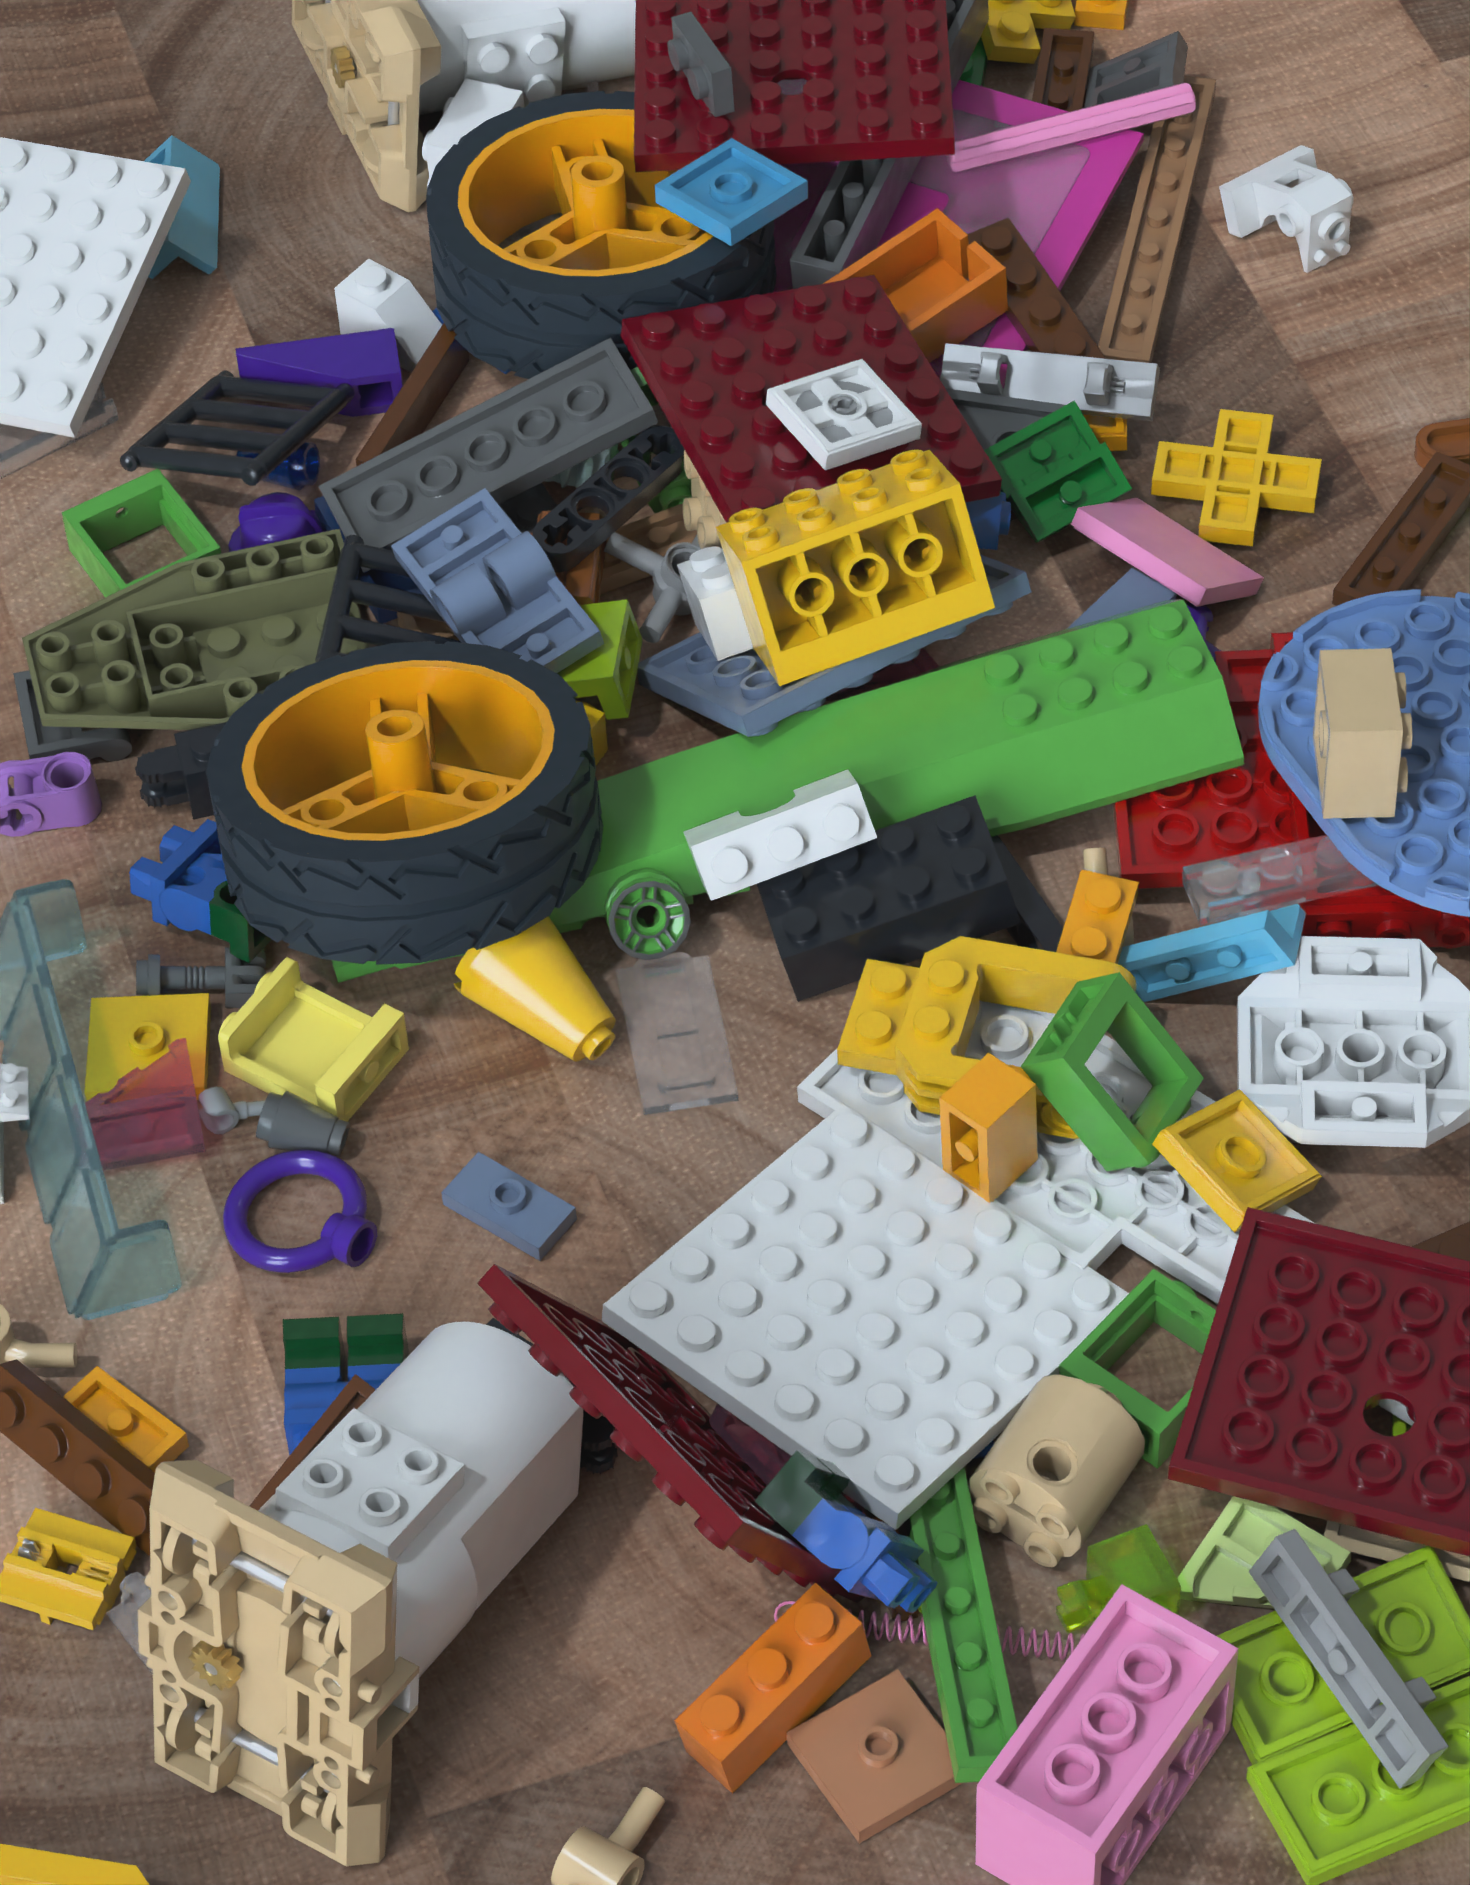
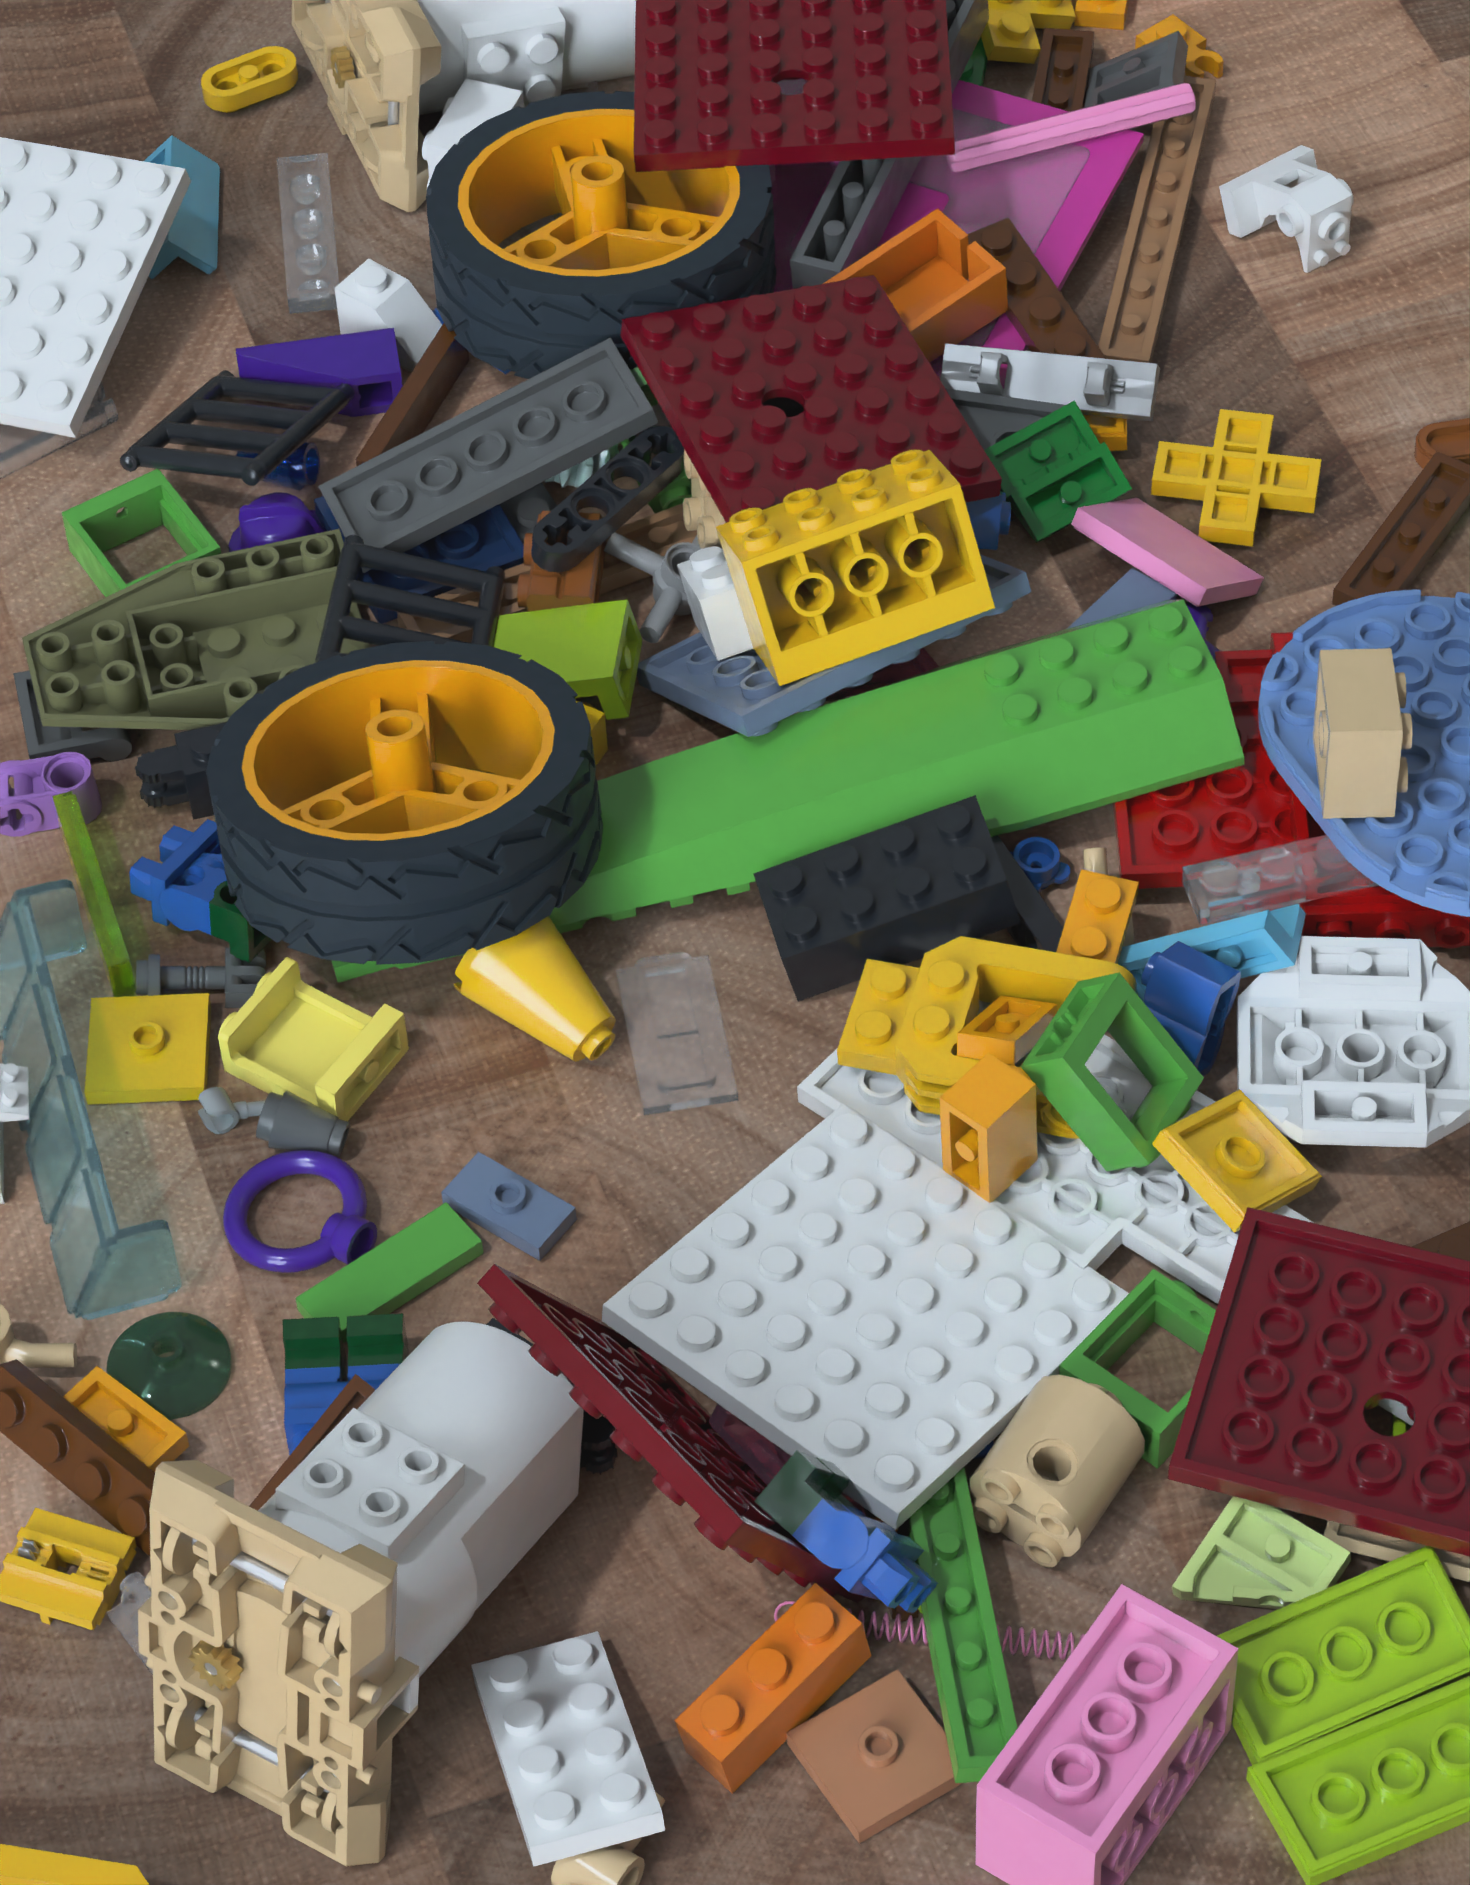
clear pink wing [75,1038,206,1174] -> none
sand blue plate [391,488,604,673] -> none
bright green wheel [604,868,691,960] -> none
dark azure plate [655,138,808,246] -> none
dark grey plate [667,12,735,117] -> none
white arch [683,769,877,901] -> none
white piece [766,359,922,470] -> none
clear neon green brick [1056,1524,1181,1633] -> none
light grey hinge [1249,1529,1449,1789] -> none
none -> clear neon green tile [52,791,136,997]
none -> clear green dish [106,1312,232,1420]
none -> yellow plate [201,46,298,113]
none -> clear plate [277,153,340,314]
none -> bright green tile [295,1202,484,1343]
none -> white plate [471,1631,665,1867]
none -> light orange plate [957,995,1057,1065]
none -> blue plate [1010,837,1070,893]
none -> light orange plate [1135,14,1224,79]
none -> blue brick [1141,941,1241,1077]

